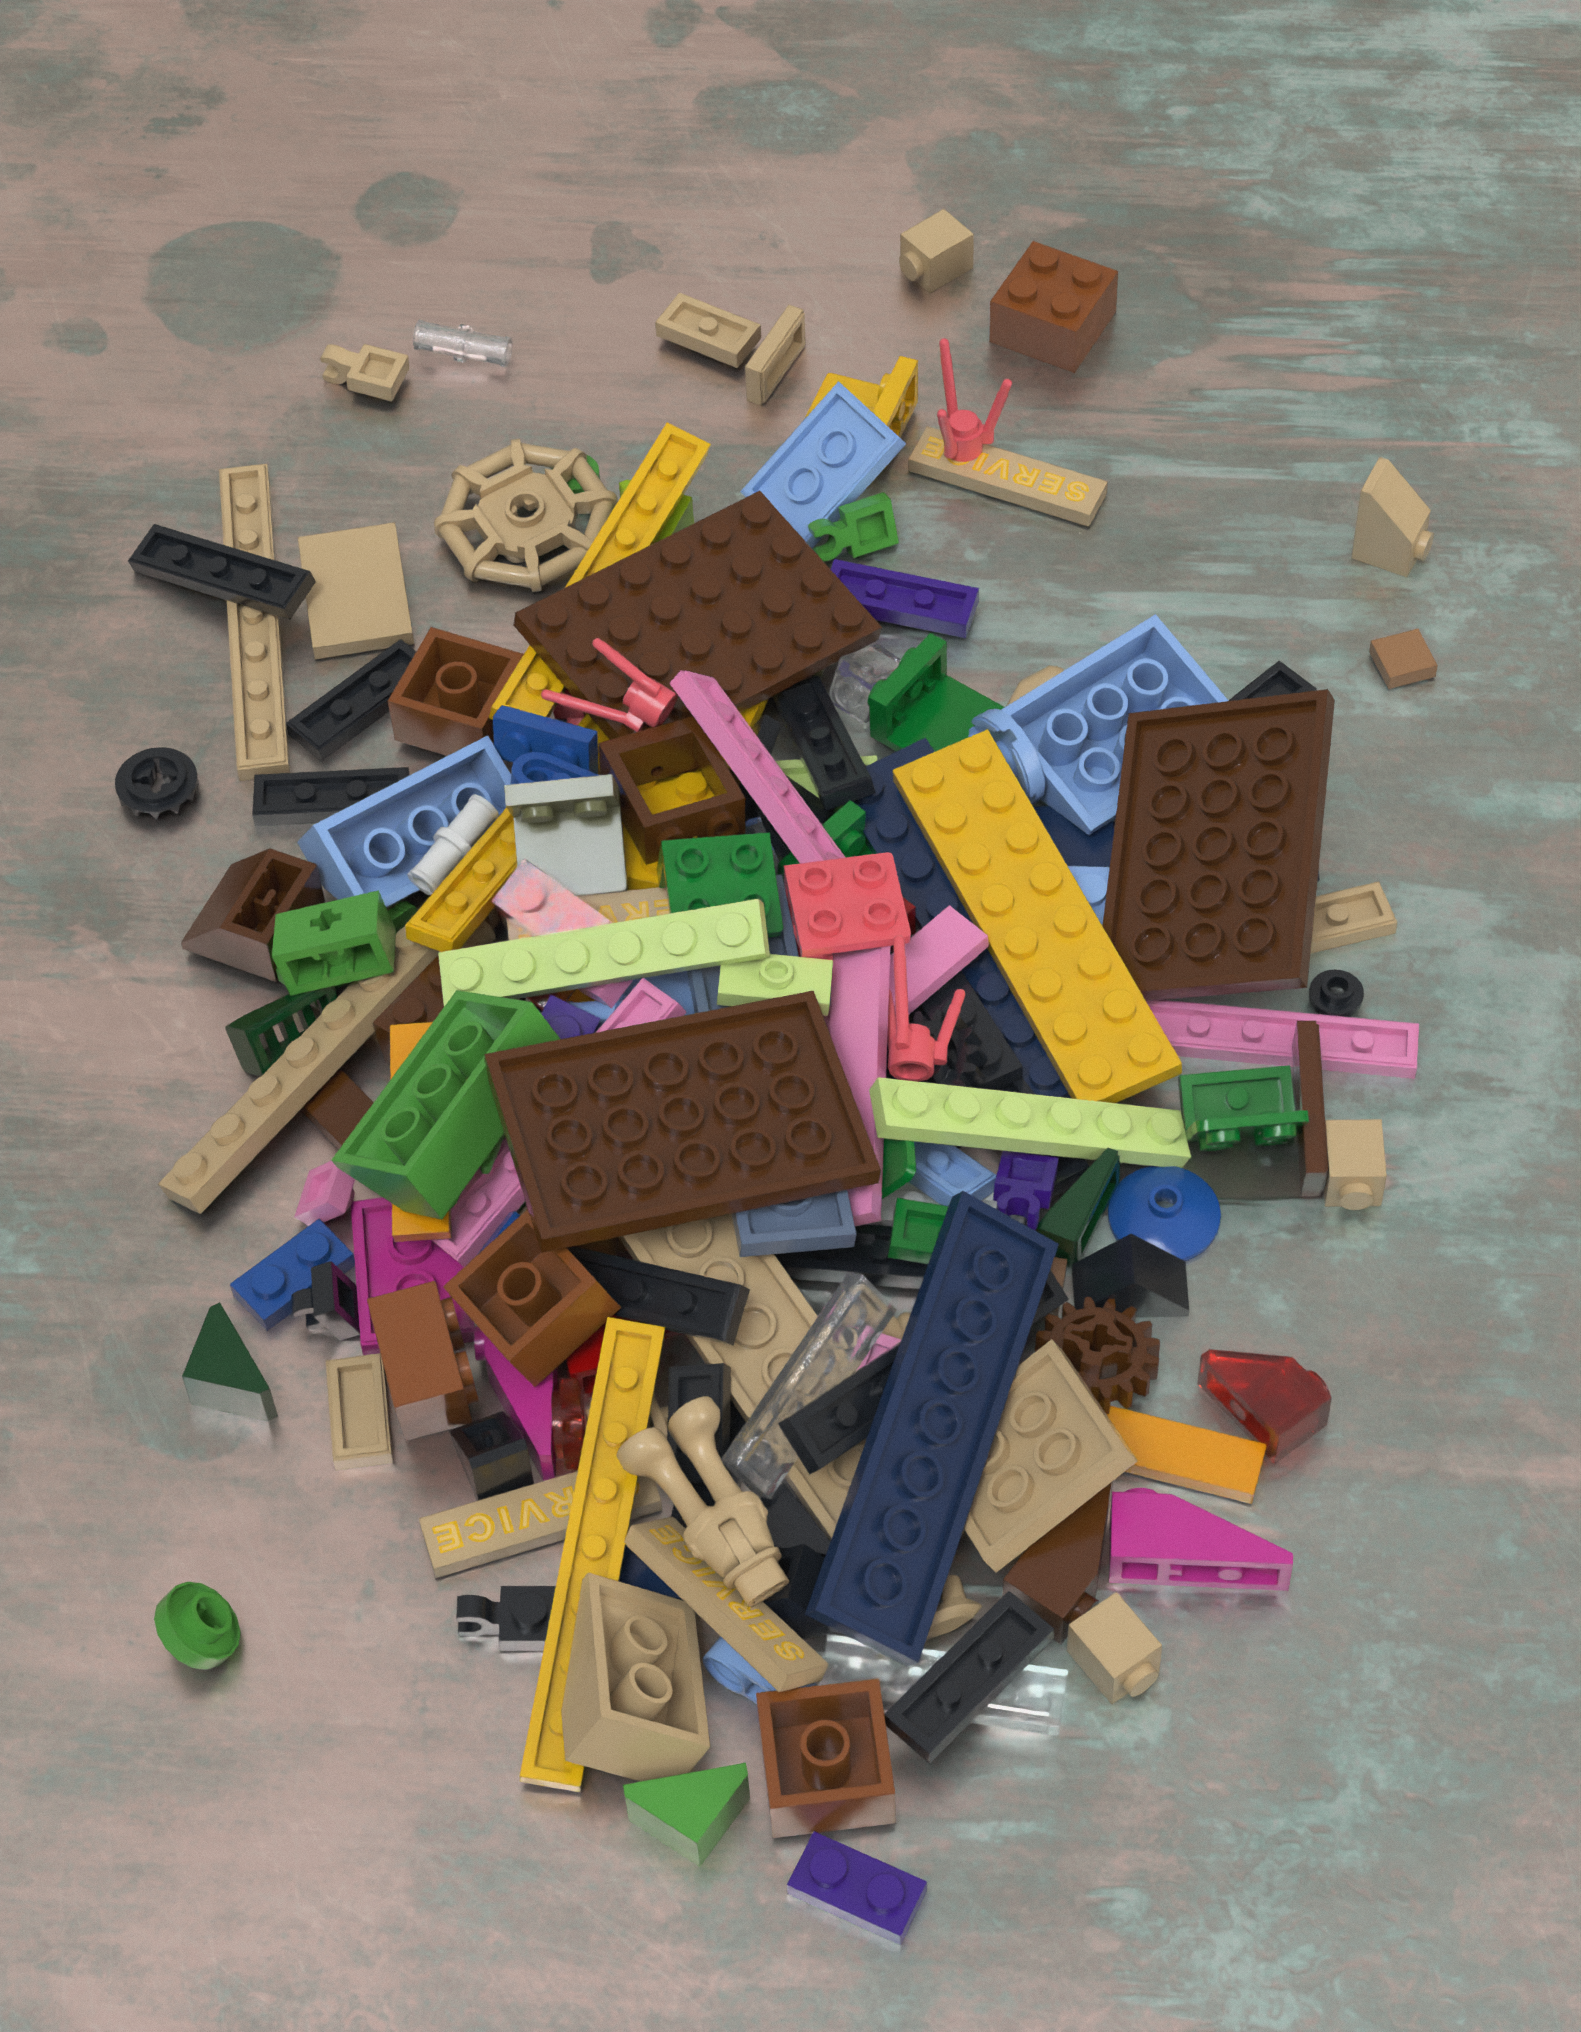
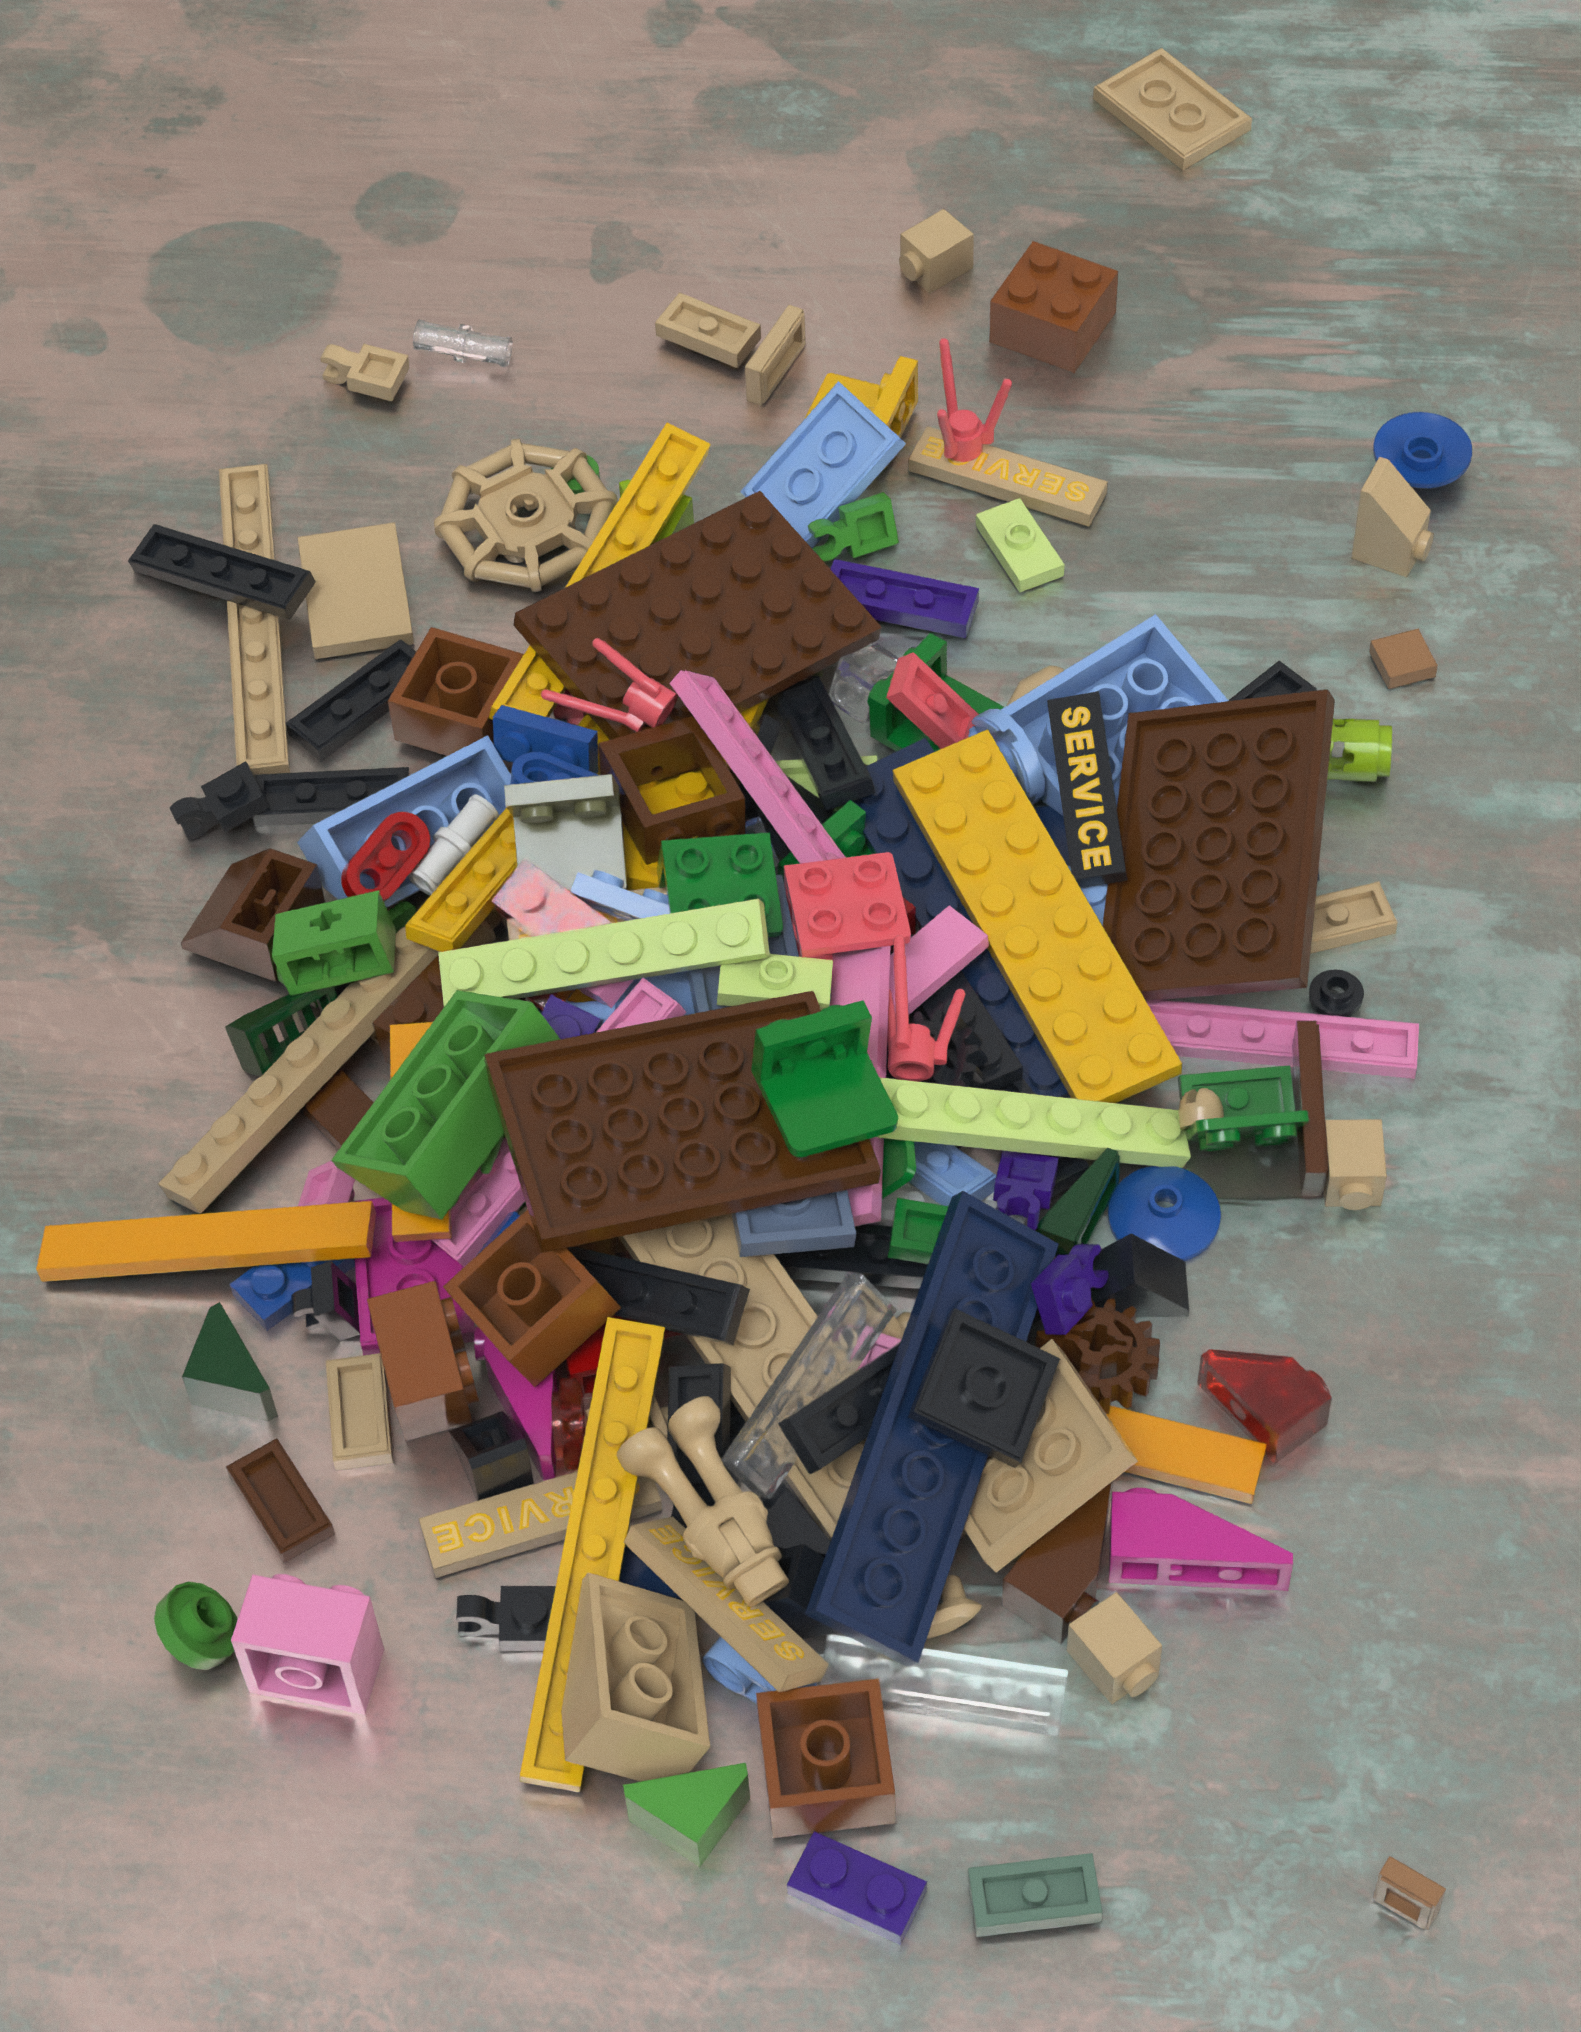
black gear [115,747,199,820] -> none
black plate [884,1591,1054,1764] -> none
none -> light orange tile [36,1201,376,1282]
none -> black plate [170,761,271,840]
none -> reddish brown tile [226,1438,335,1564]
none -> bright pink brick [231,1574,384,1715]
none -> red plate [341,812,430,902]
none -> light blue plate [570,870,670,921]
none -> green bracket [751,1000,898,1157]
none -> coral plate [886,652,979,749]
none -> black plate [908,1308,1060,1468]
none -> sand green plate [968,1853,1103,1937]
none -> yellowish green plate [976,498,1065,593]
none -> dark purple plate [1031,1244,1109,1335]
none -> black tile [1047,691,1128,888]
none -> tan tile [1093,48,1252,171]
none -> tan hinge [1178,1088,1224,1129]
none -> lime piece [1327,718,1392,782]
none -> blue dish [1373,412,1472,488]
none -> medium nougat tile [1373,1856,1446,1930]

